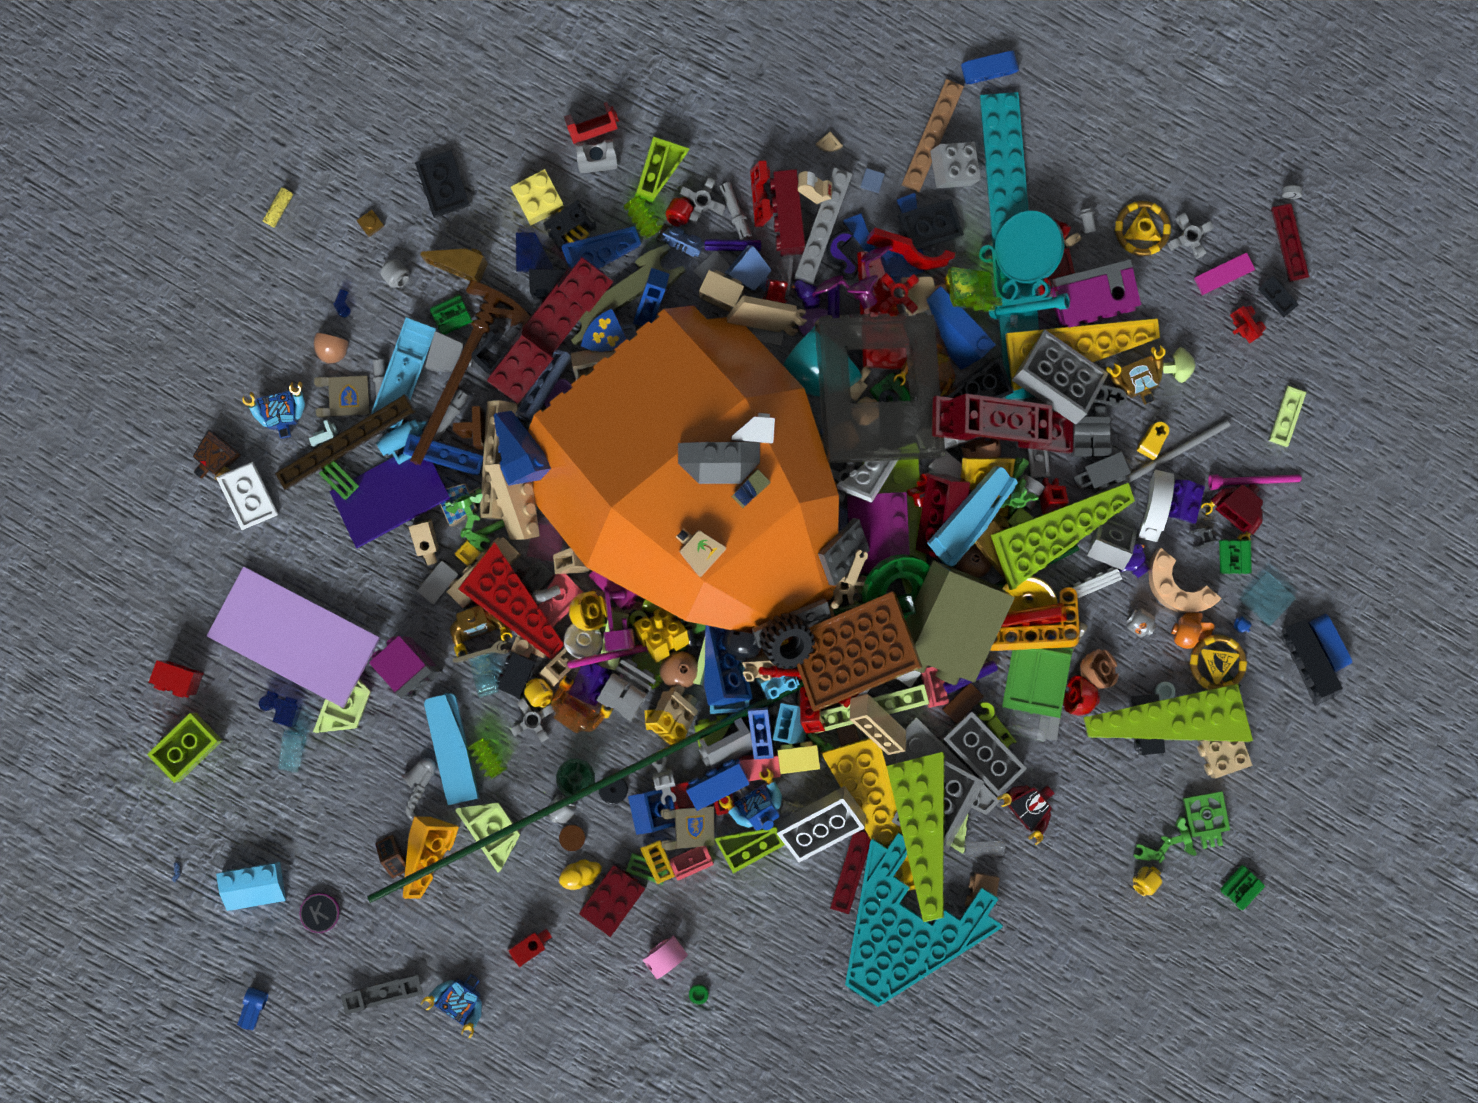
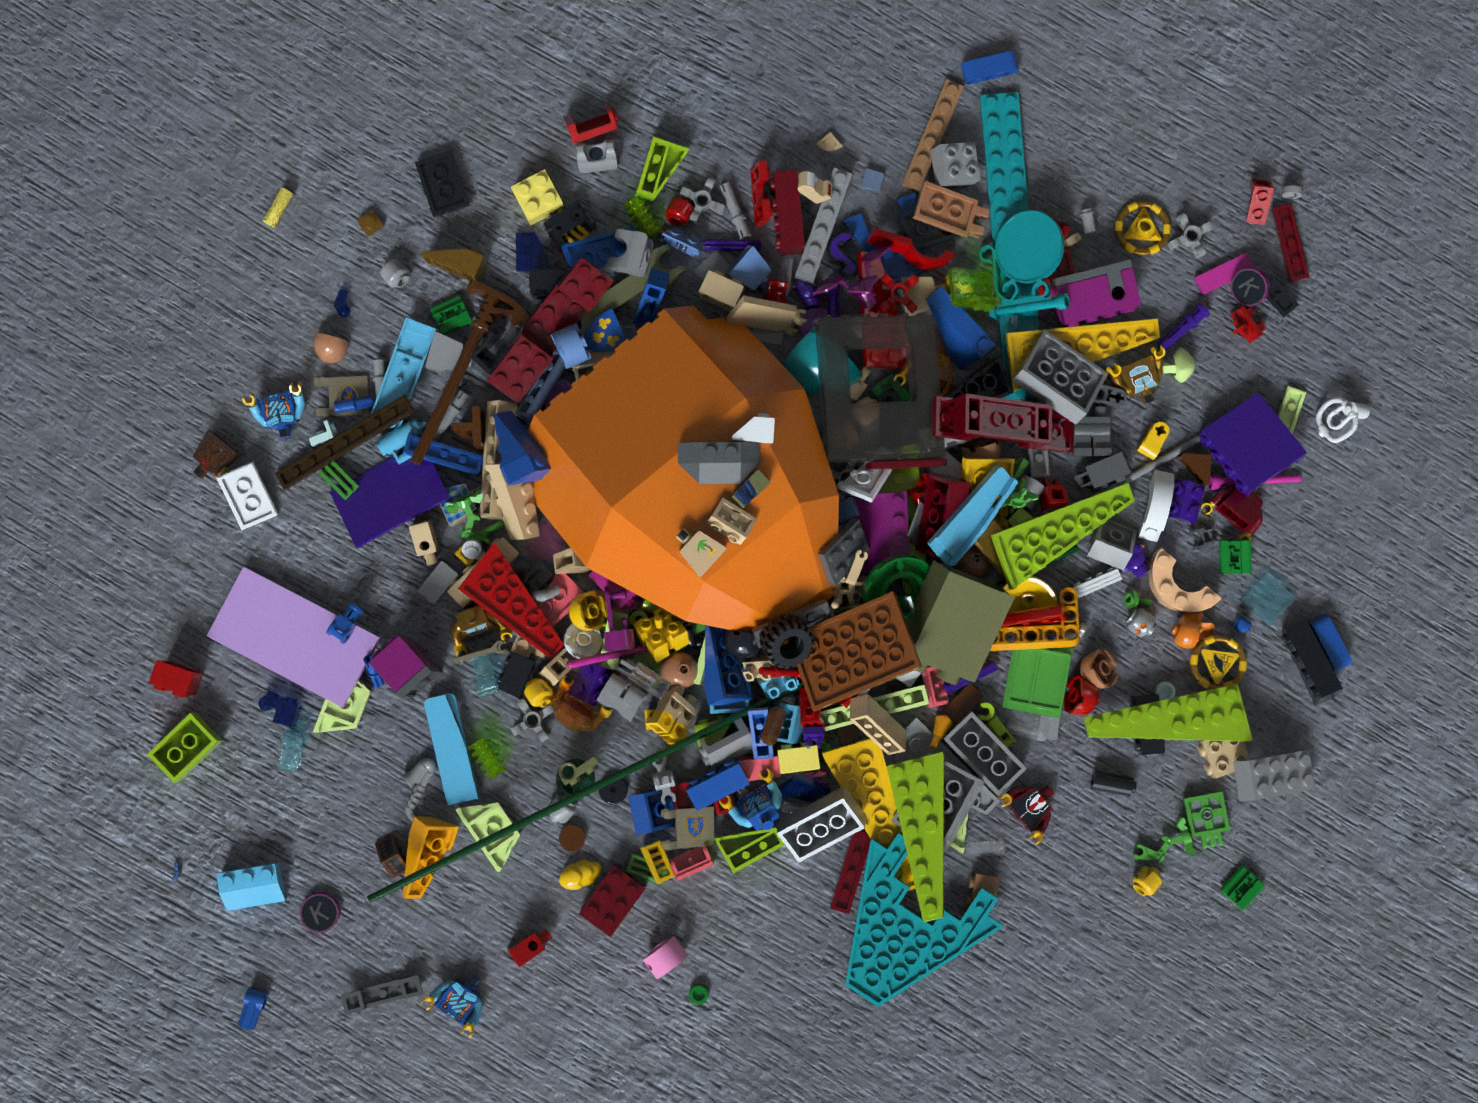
none -> blue connector [326,602,364,644]
none -> blue axle [334,396,374,414]
none -> blue axle [363,654,384,688]
none -> light grey tile [462,538,482,559]
none -> medium blue brick [551,323,591,369]
none -> olive plate [559,756,599,786]
none -> light grey piece [607,229,654,277]
none -> clear slope [628,662,672,700]
none -> tan bracket [706,498,757,545]
none -> reddish brown tile [761,706,785,746]
none -> clear blue wing [778,772,831,803]
none -> flat silver piece [799,766,829,786]
none -> dark purple tile [803,727,824,749]
none -> medium blue tile [838,497,860,523]
none -> dark red tile [866,458,947,471]
none -> light grey window [907,502,923,546]
none -> nougat tile [913,181,990,239]
none -> light orange cone [929,715,953,749]
none -> black brick [1090,770,1137,797]
none -> bright green plate [1124,590,1152,609]
none -> dark purple pin [1156,303,1210,352]
none -> reddish brown slope [1177,453,1211,486]
none -> dark purple panel [1199,393,1307,497]
none -> black tile [1231,267,1270,307]
none -> light grey brick [1233,750,1315,801]
none -> bracket [1246,179,1274,225]
none -> white piece [1316,397,1370,443]

